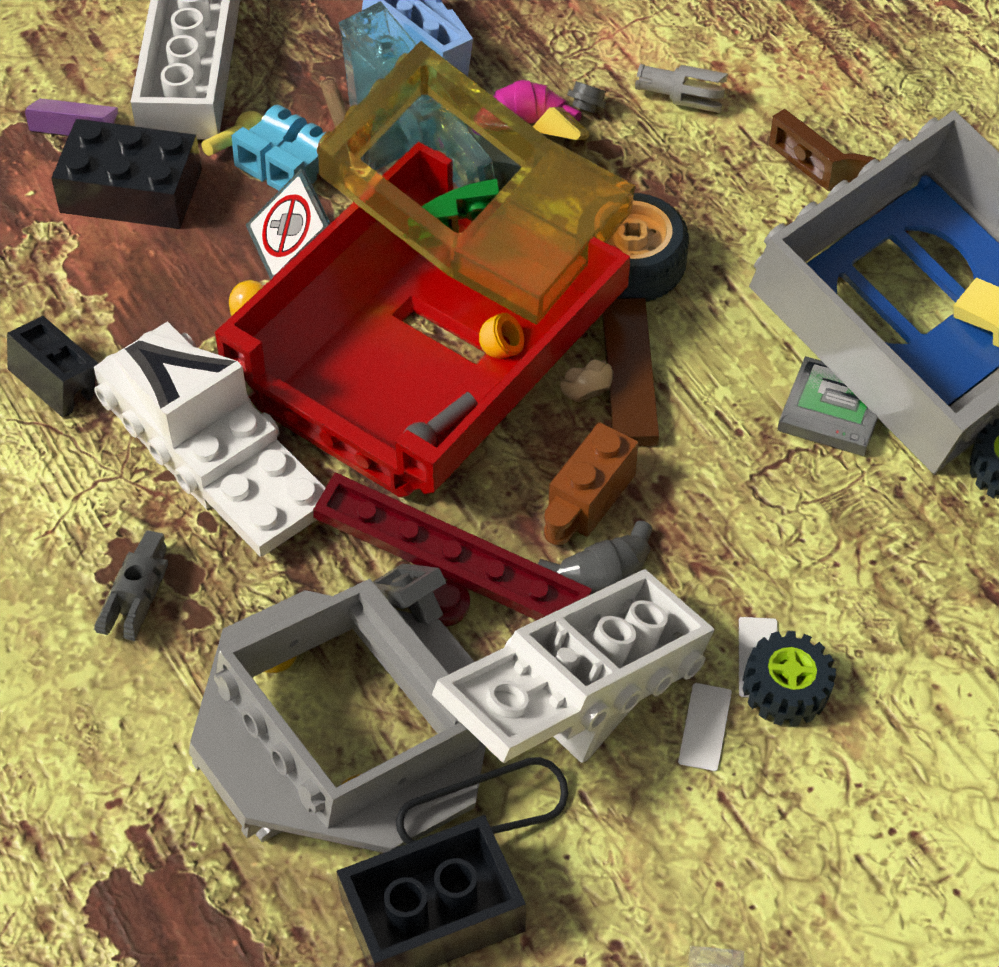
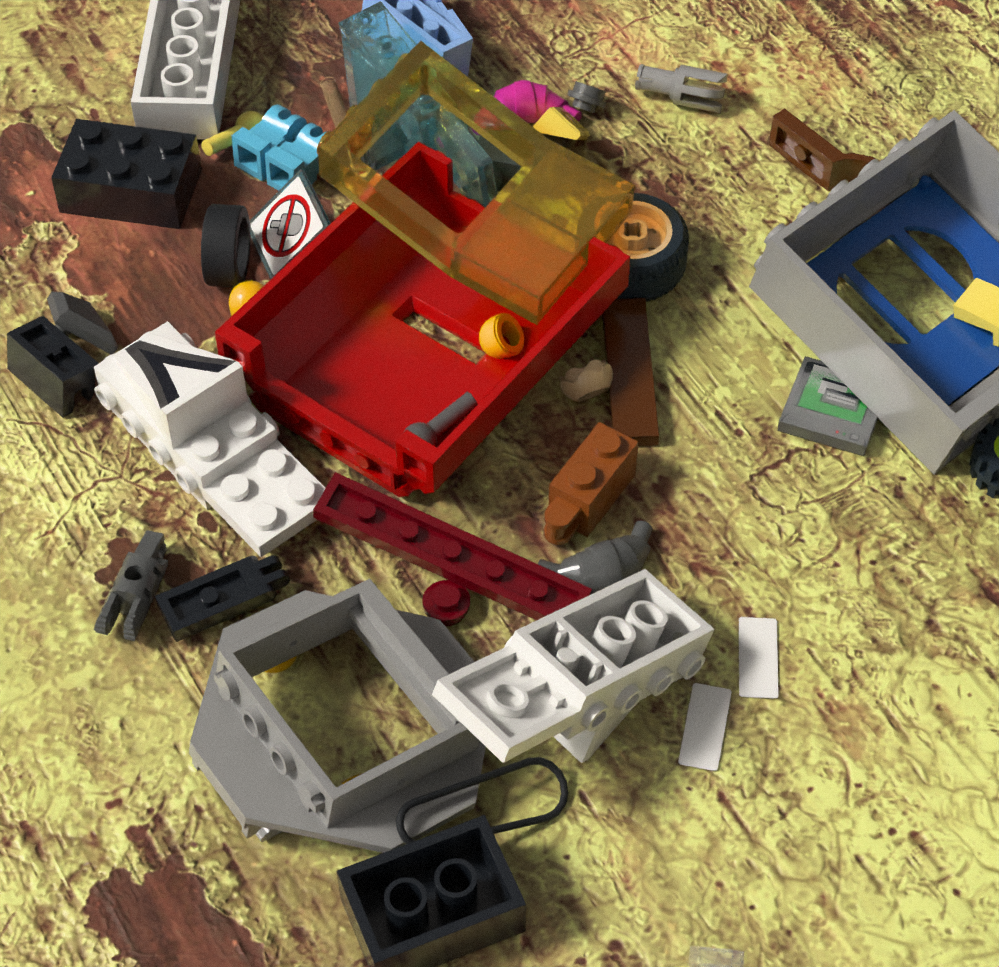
medium lavender slope [25,98,118,135] -> none
dark grey hinge [373,563,446,624] -> none
green slope [413,179,500,242] -> none
black wheel [742,631,836,726] -> none
none -> dark grey piece [47,291,118,354]
none -> black hinge [155,555,290,642]
none -> black tyre [201,204,250,287]

